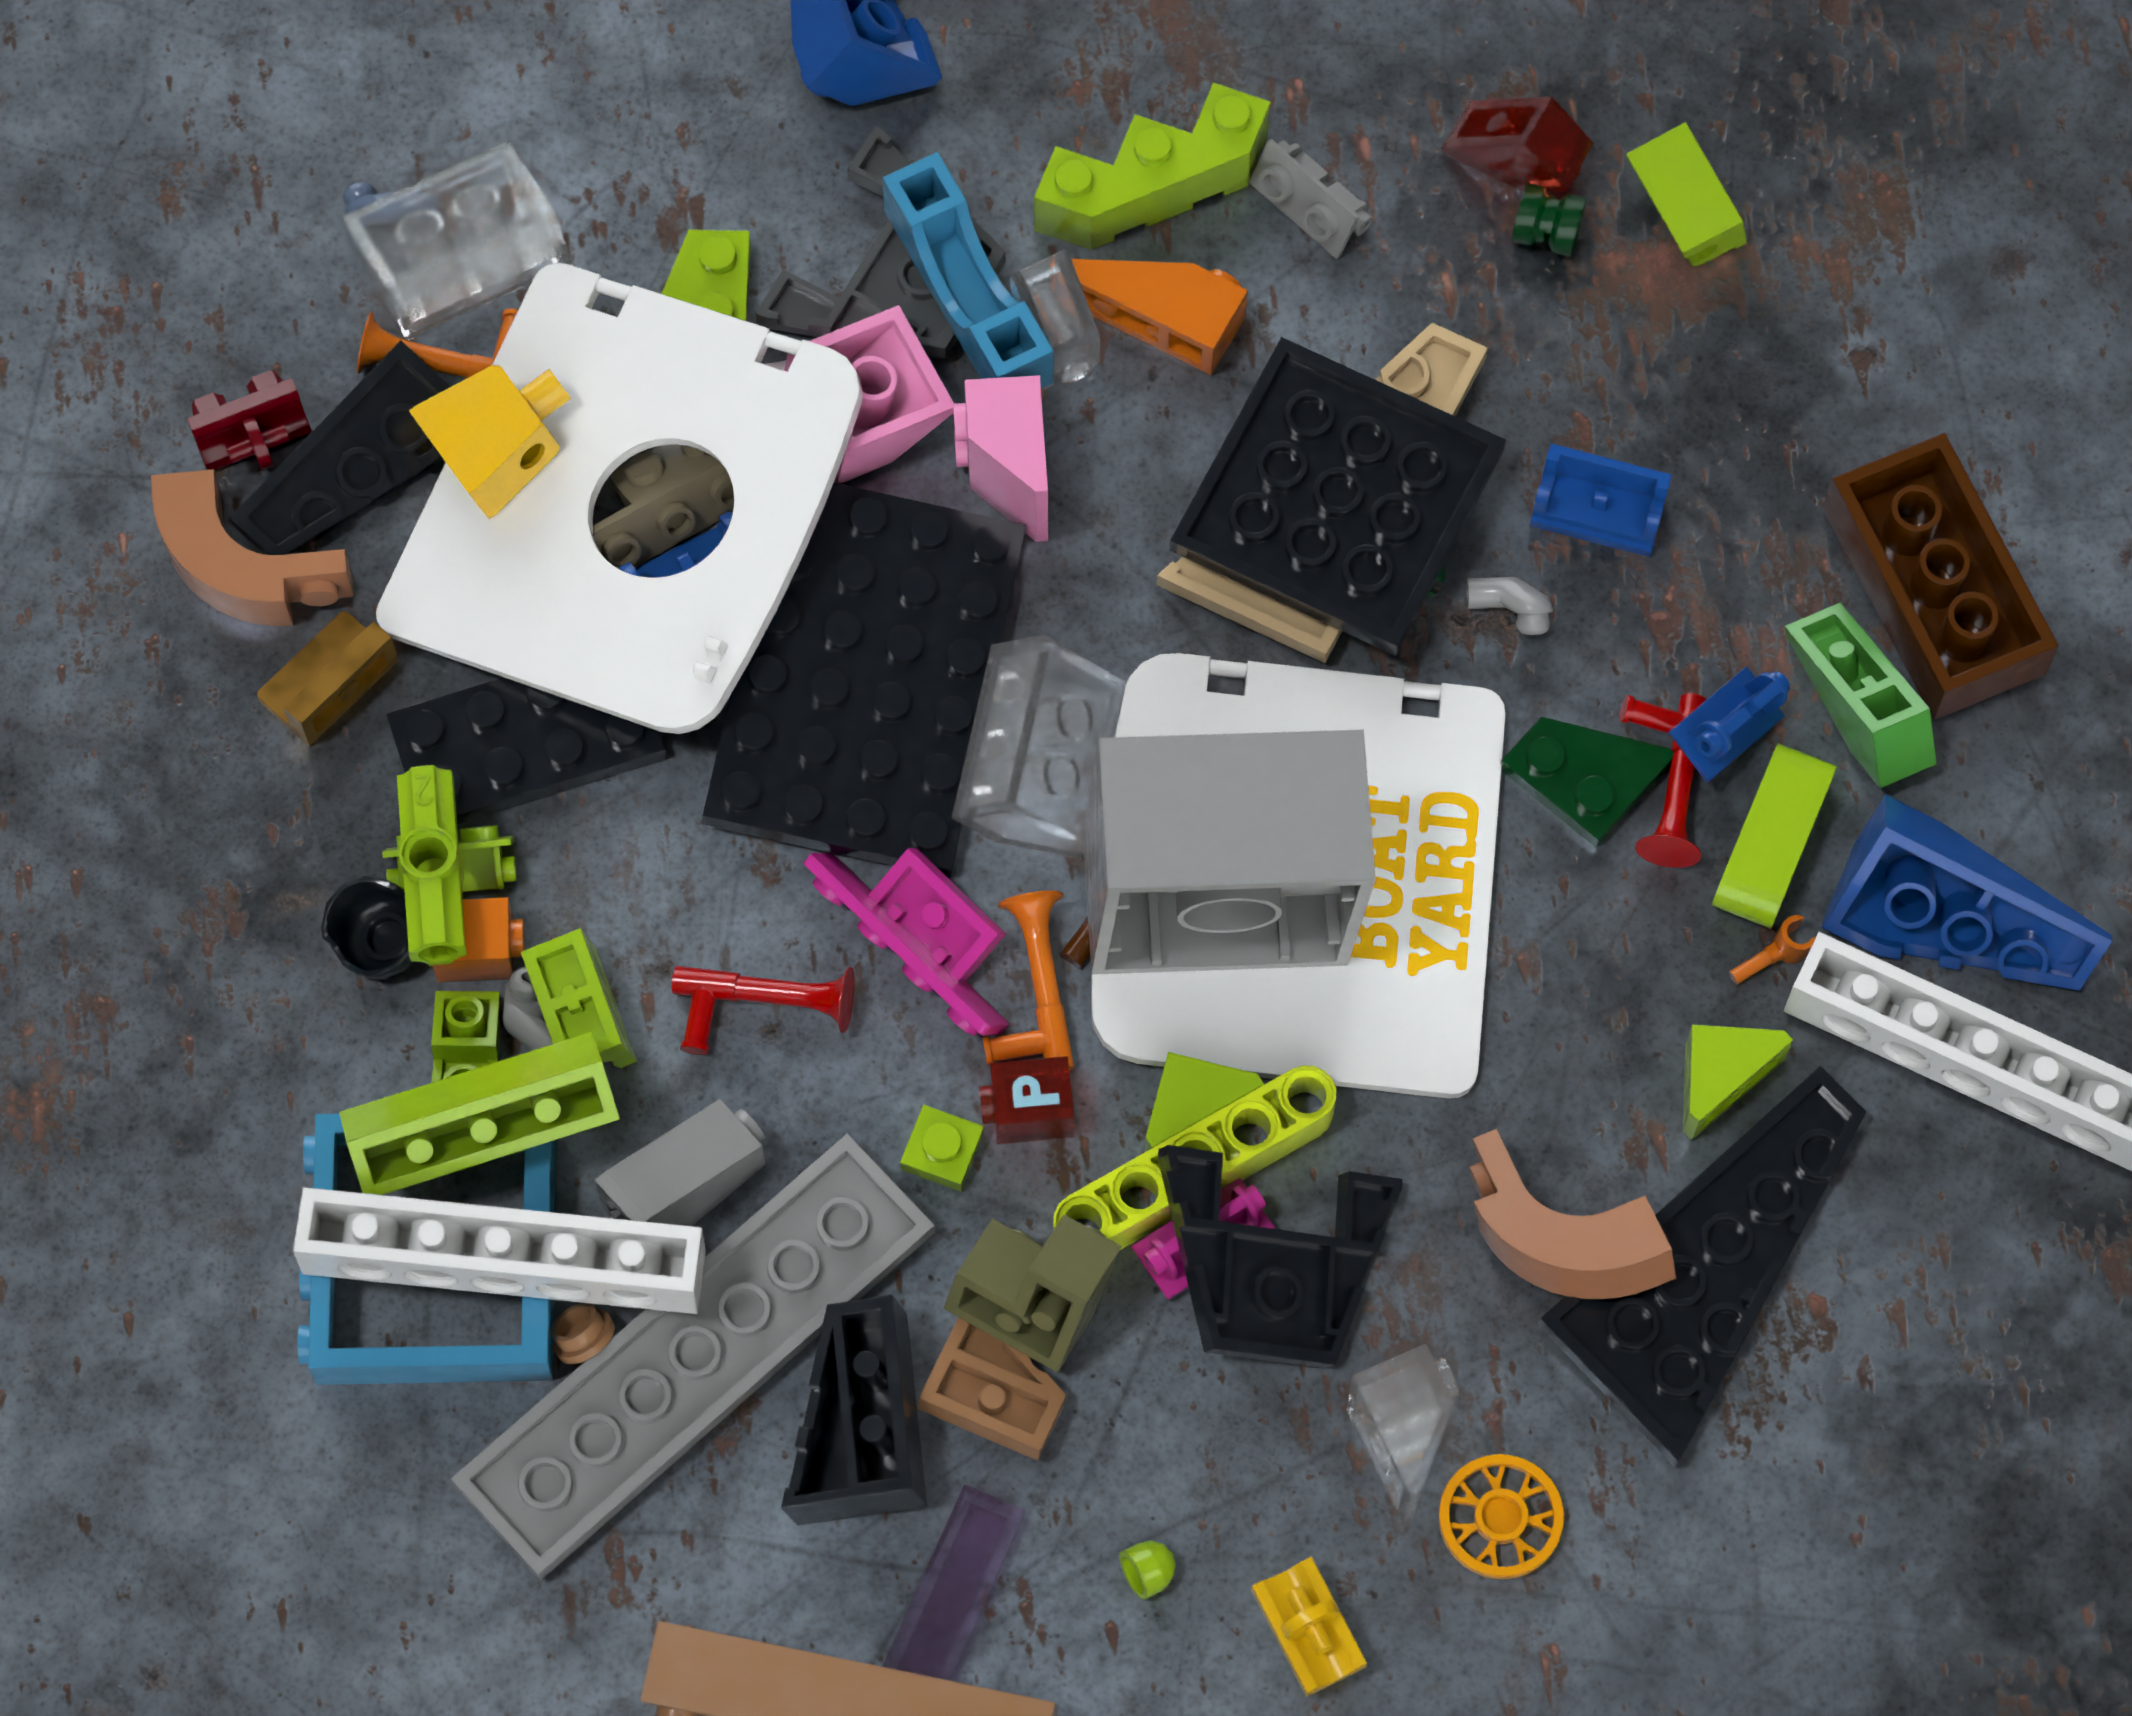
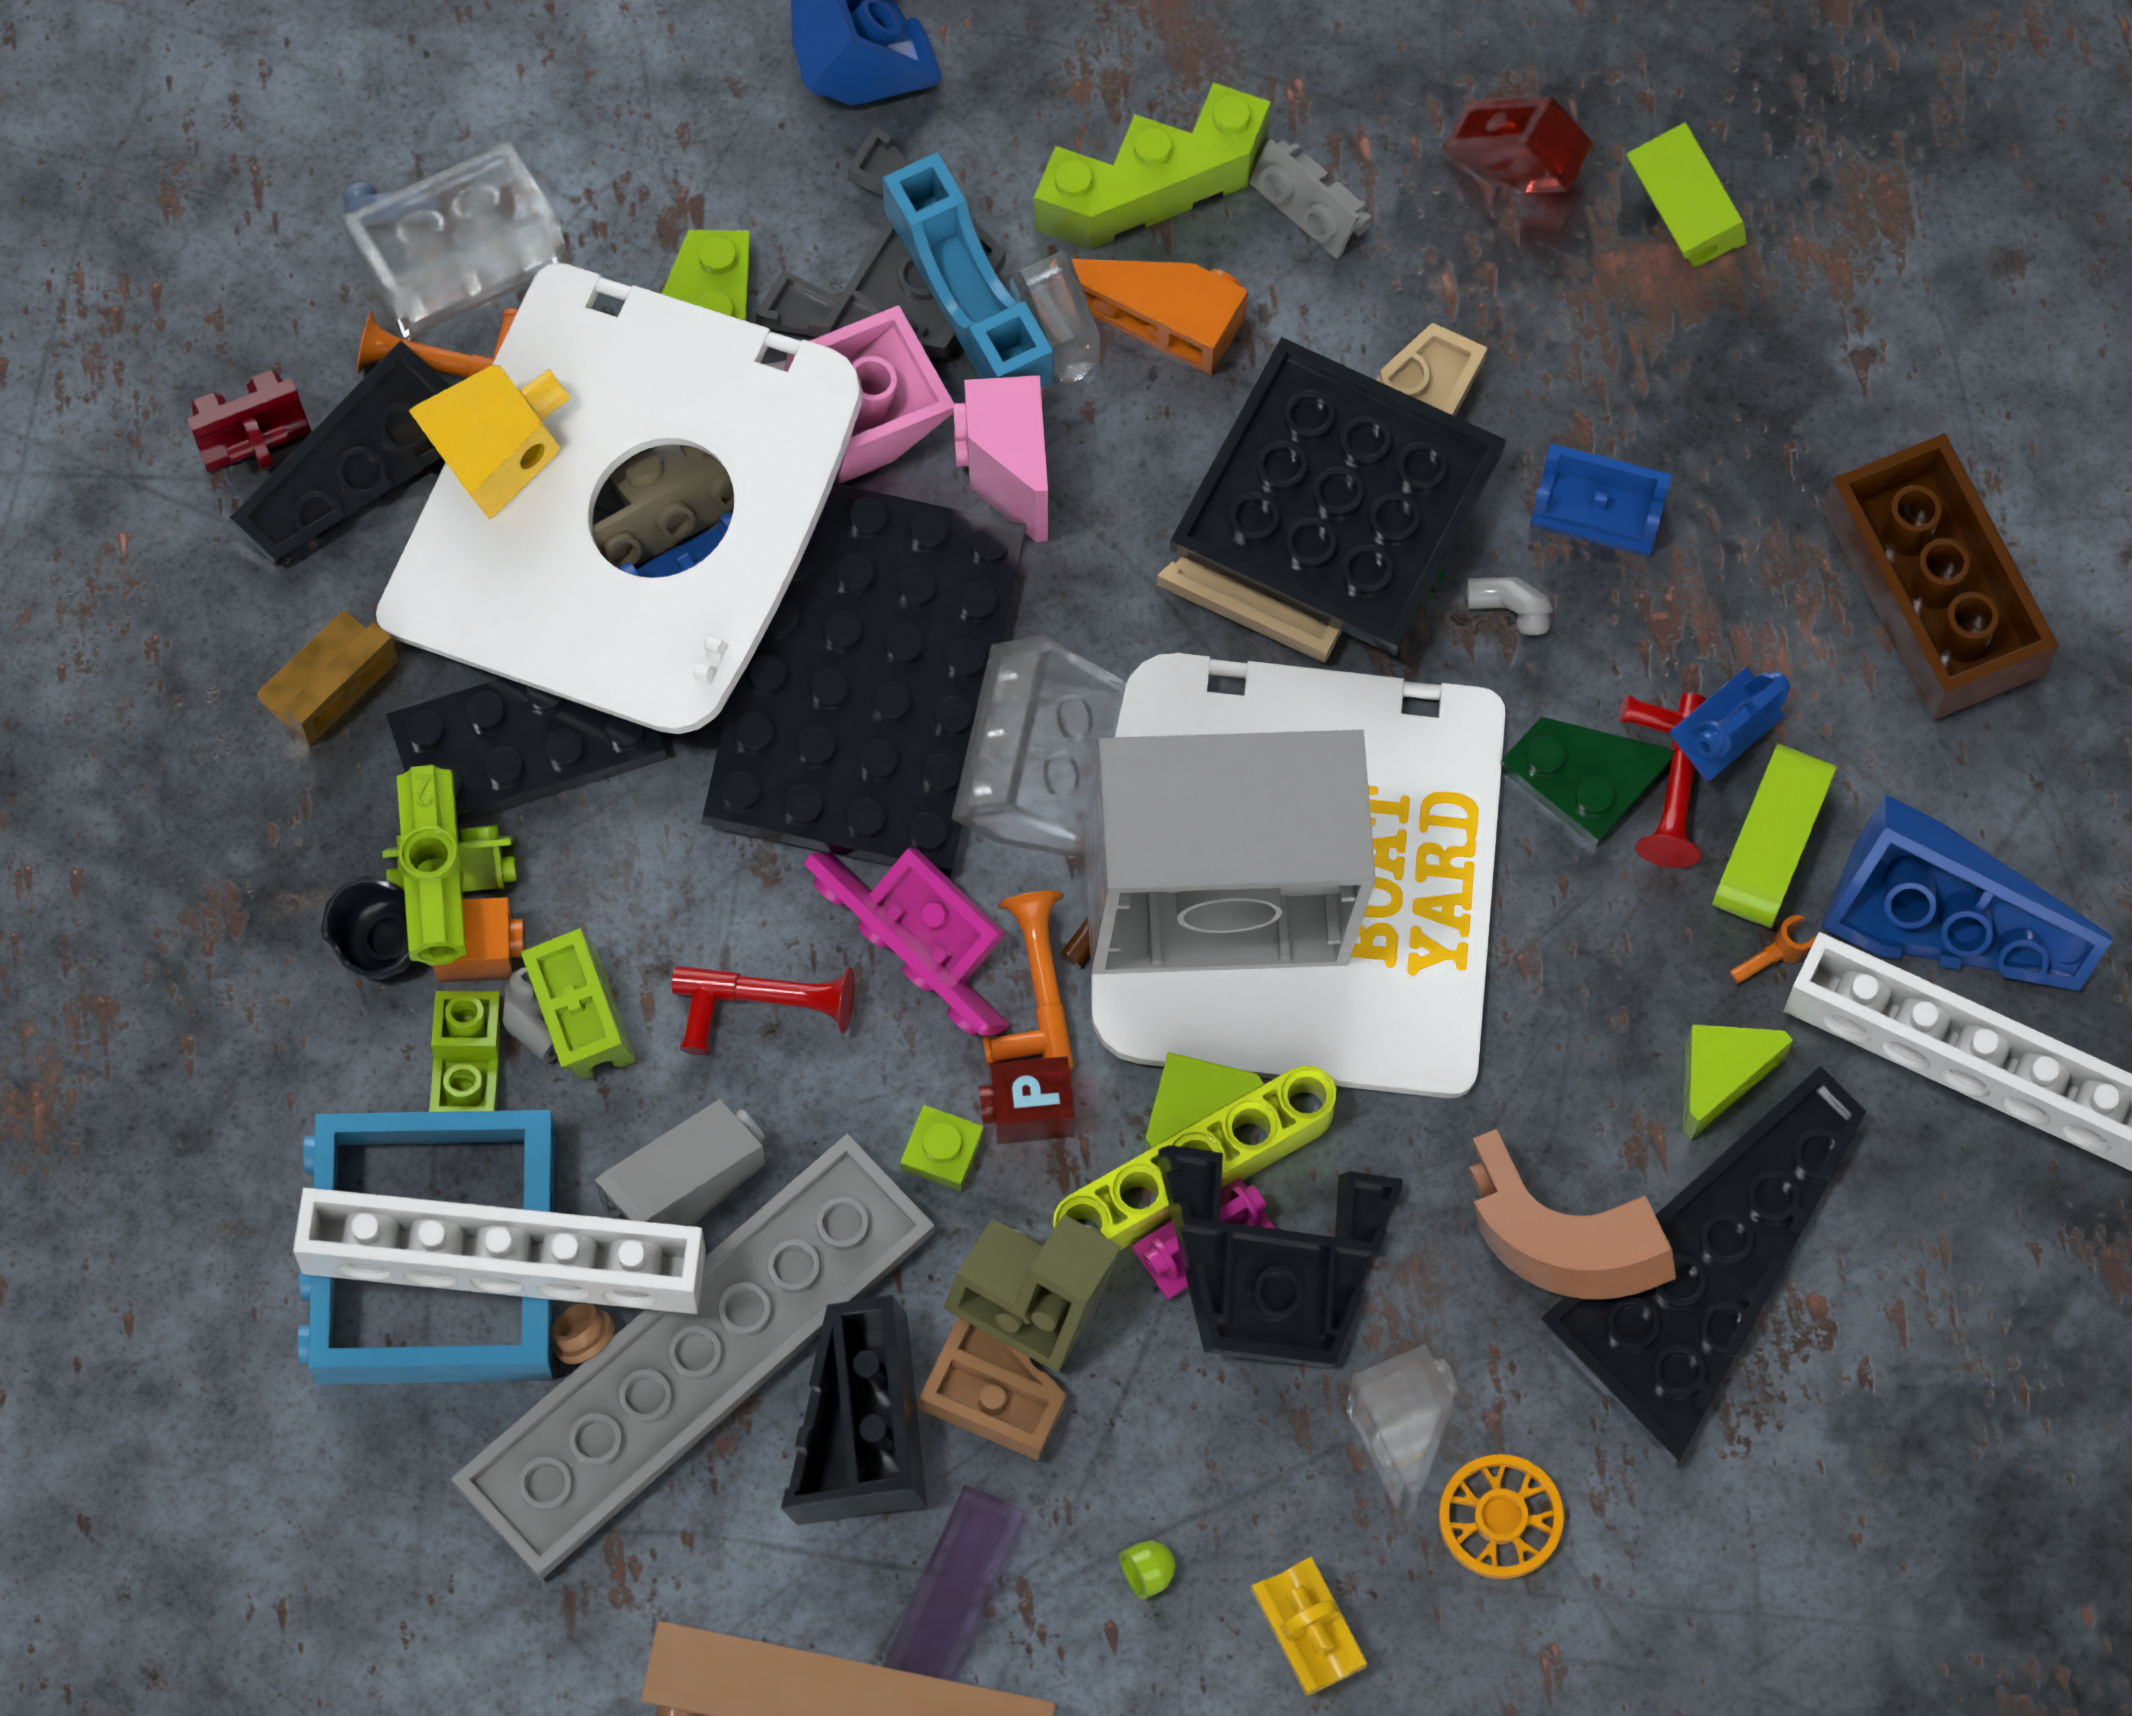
nougat arch [151,469,354,626] -> none
lime brick [339,1032,620,1195] -> none
dark green wheel [1511,182,1587,257] -> none
bright green slope [1785,603,1937,789] -> none

